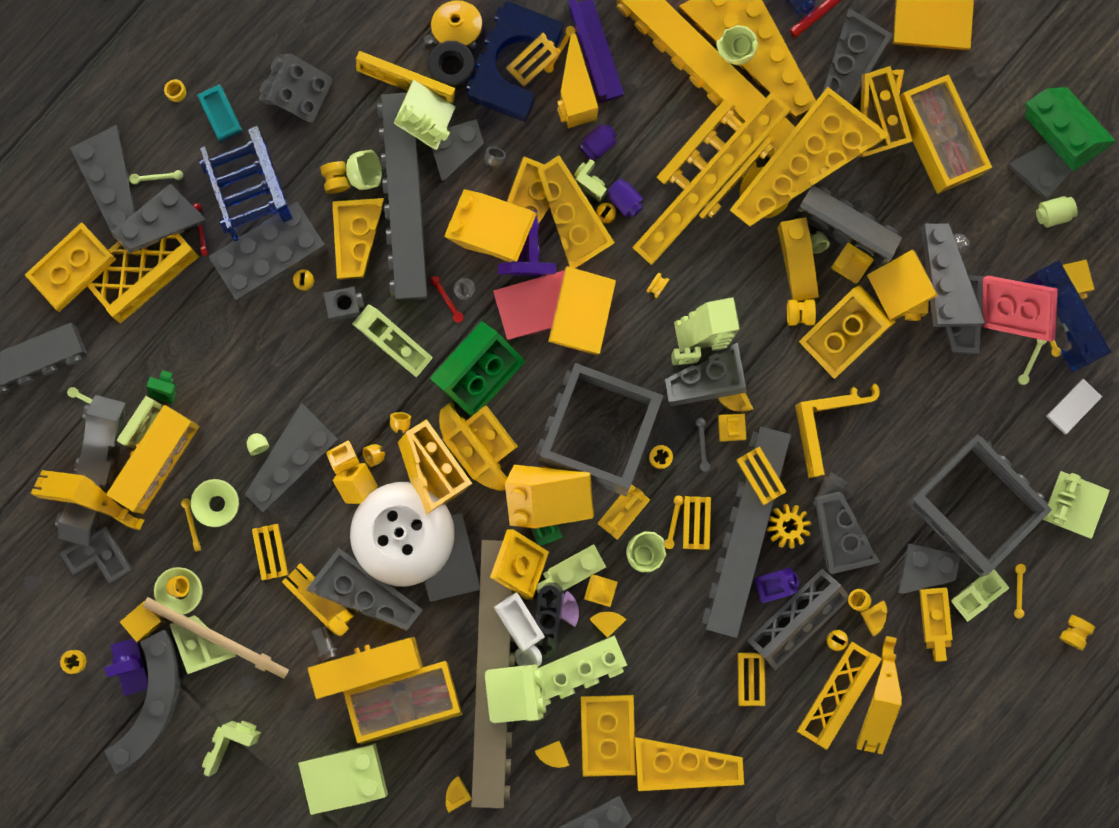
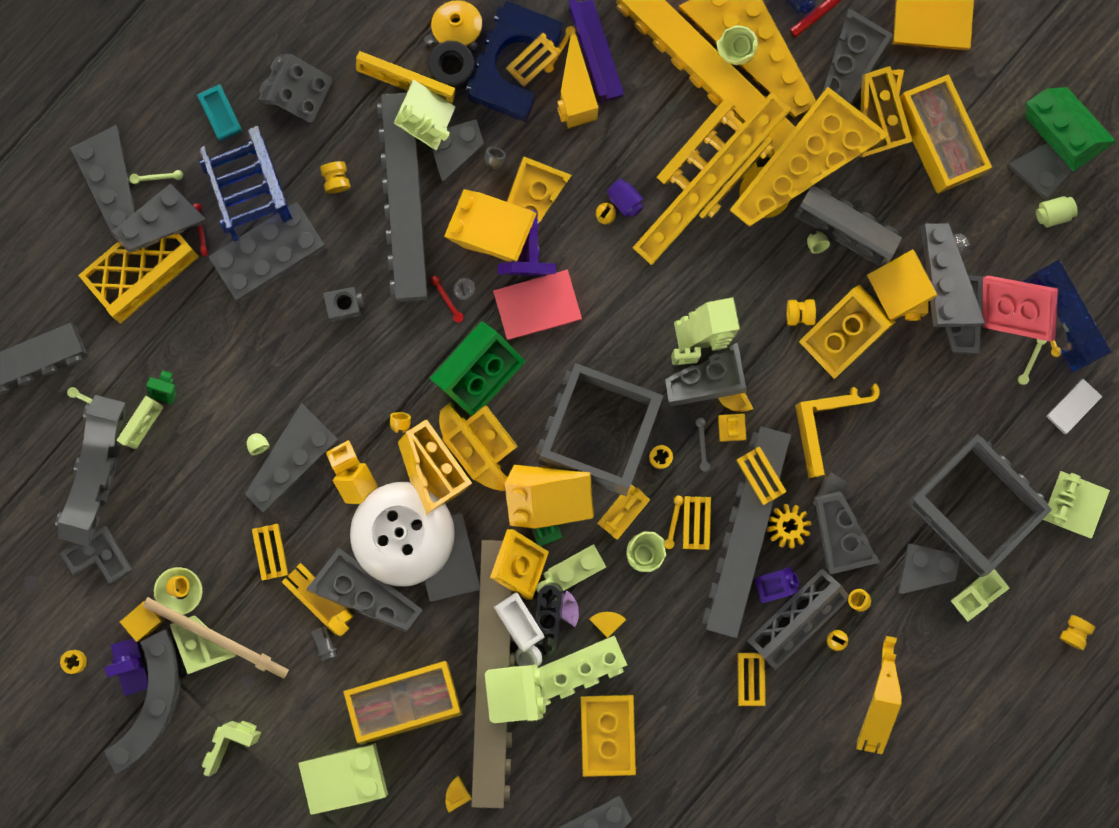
yellow tile [25,222,116,312] -> none
yellow hinge [31,470,144,530] -> none
yellow brick [106,405,200,514] -> none
yellow hinge [164,79,187,102] -> none
yellow hinge [181,498,201,552] -> none
yellowish green piece [191,479,239,527] -> none
yellow hinge [293,269,314,291] -> none
yellow brick [308,637,423,699] -> none
yellow wing [332,198,385,280] -> none
yellowish green hair [346,150,382,190] -> none
yellowish green slope [352,304,433,378] -> none
yellow hinge [363,444,385,467] -> none
yellow tile [535,741,569,768] -> none
yellow wing [537,156,615,268] -> none
yellow tile [548,266,616,355] -> none
yellowish green bracket [574,159,607,203] -> none
dark purple brick [578,124,617,160] -> none
yellow tile [584,574,618,607] -> none
yellow wing [635,737,744,791] -> none
yellow bush [646,273,670,299] -> none
yellow slope [777,217,819,302] -> none
yellow fence [797,642,881,750] -> none
yellow panel [831,243,874,284] -> none
yellow tile [860,601,887,636] -> none
yellow hinge [919,588,953,662] -> none
yellow hinge [1014,564,1026,619] -> none
yellow brick [1055,259,1094,302] -> none

